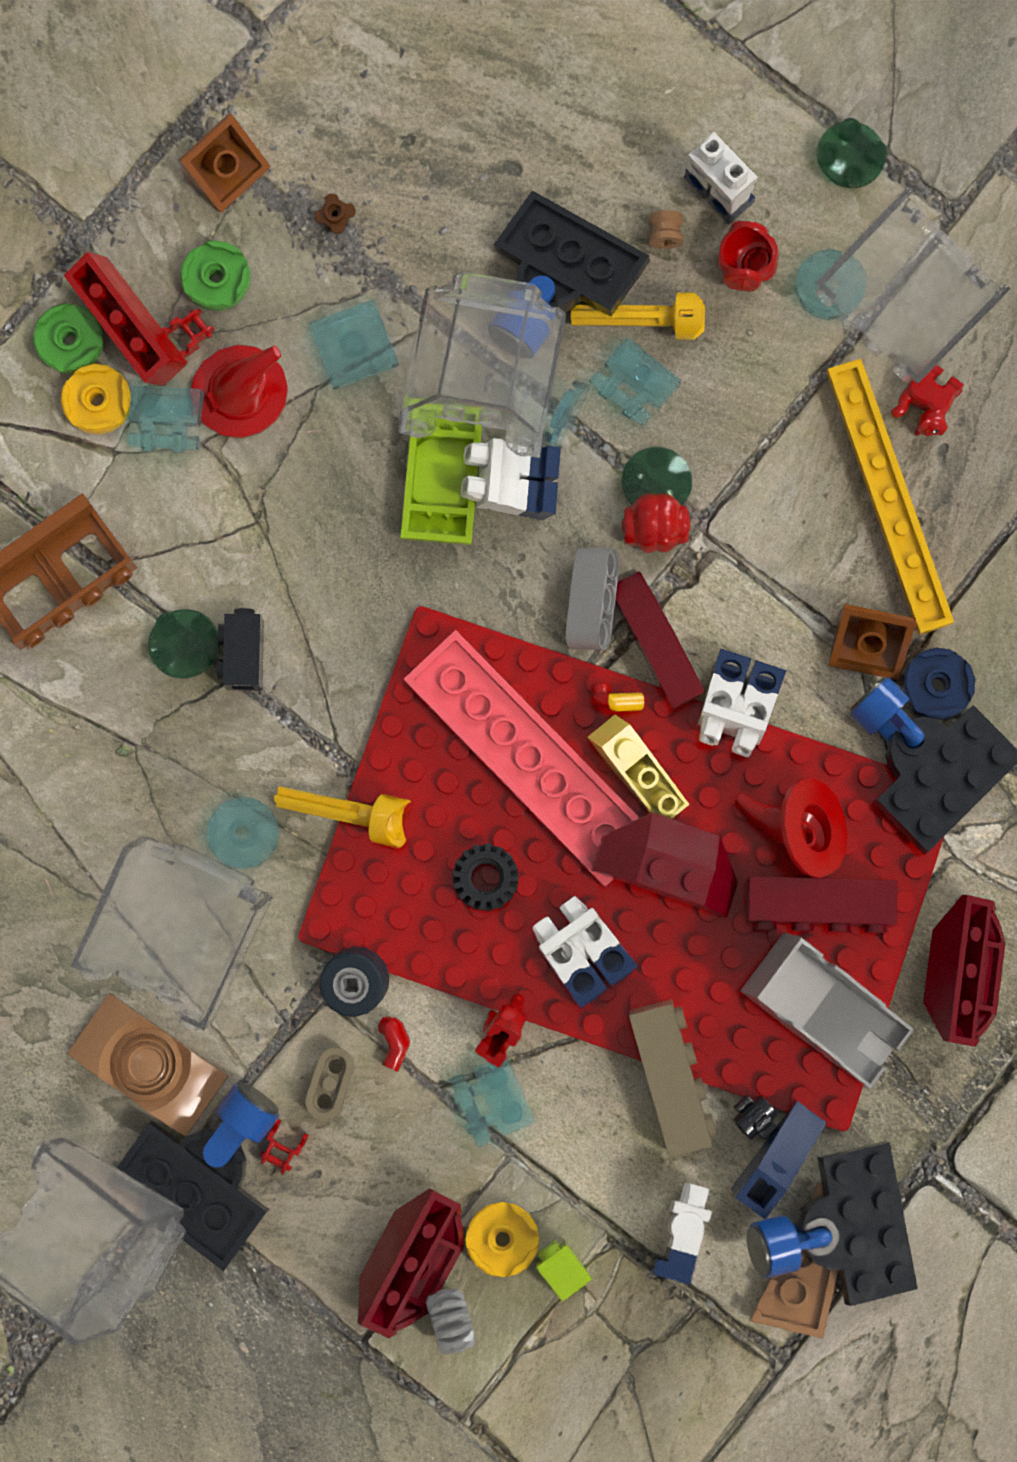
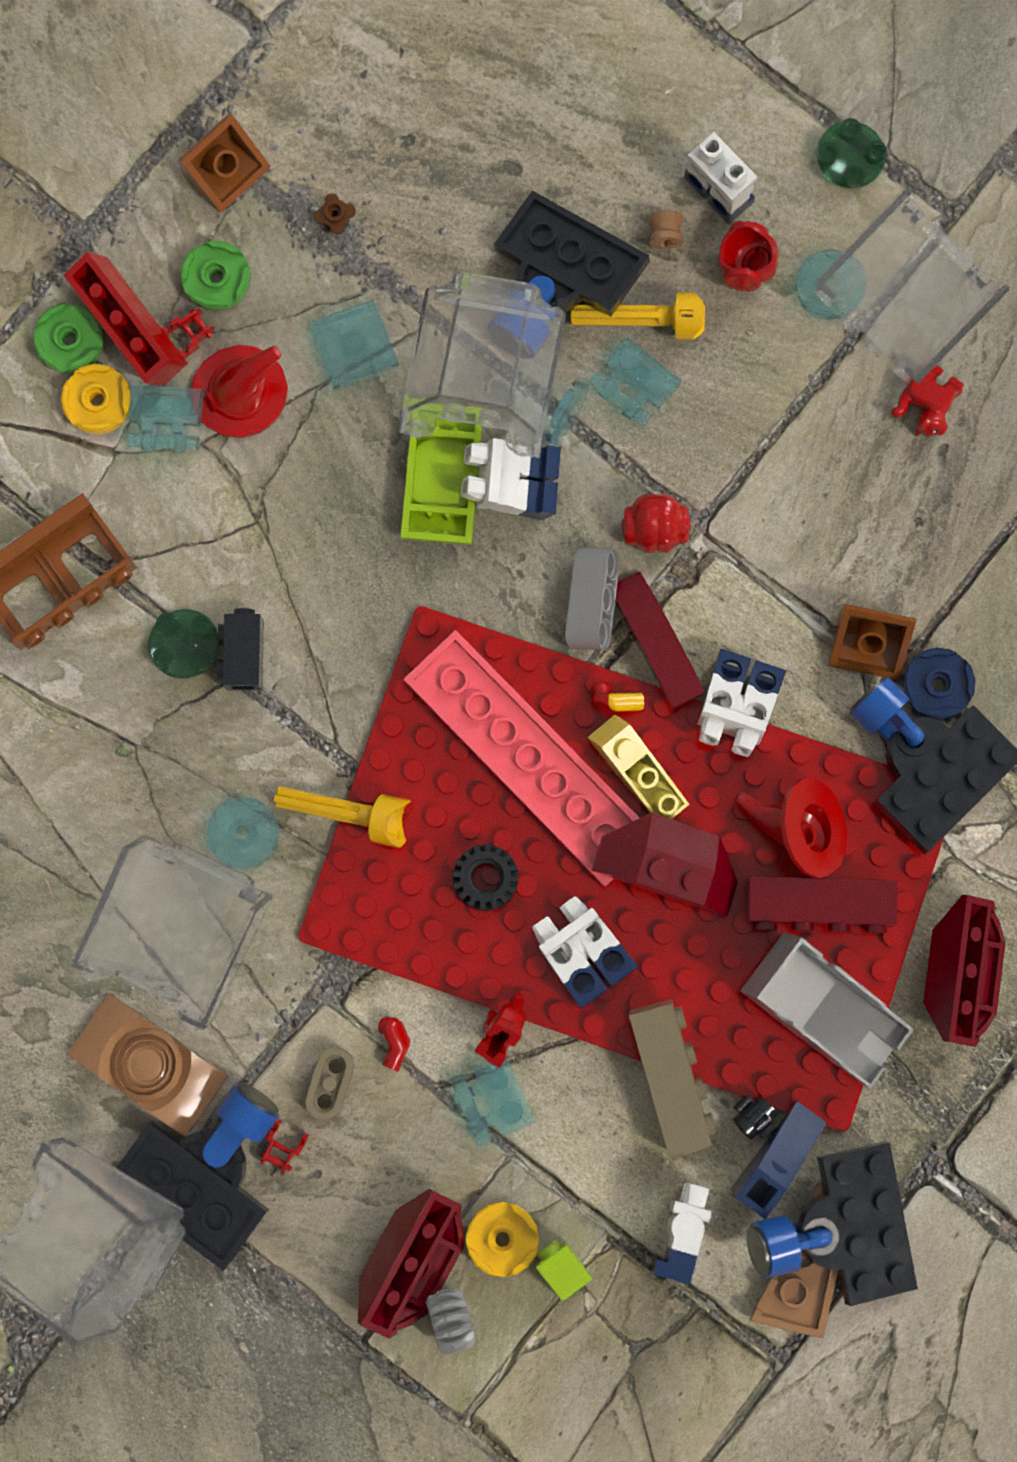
black wheel [319,947,389,1017] -> none
clear green dish [621,447,692,505] -> none
yellow plate [826,358,954,636] -> none

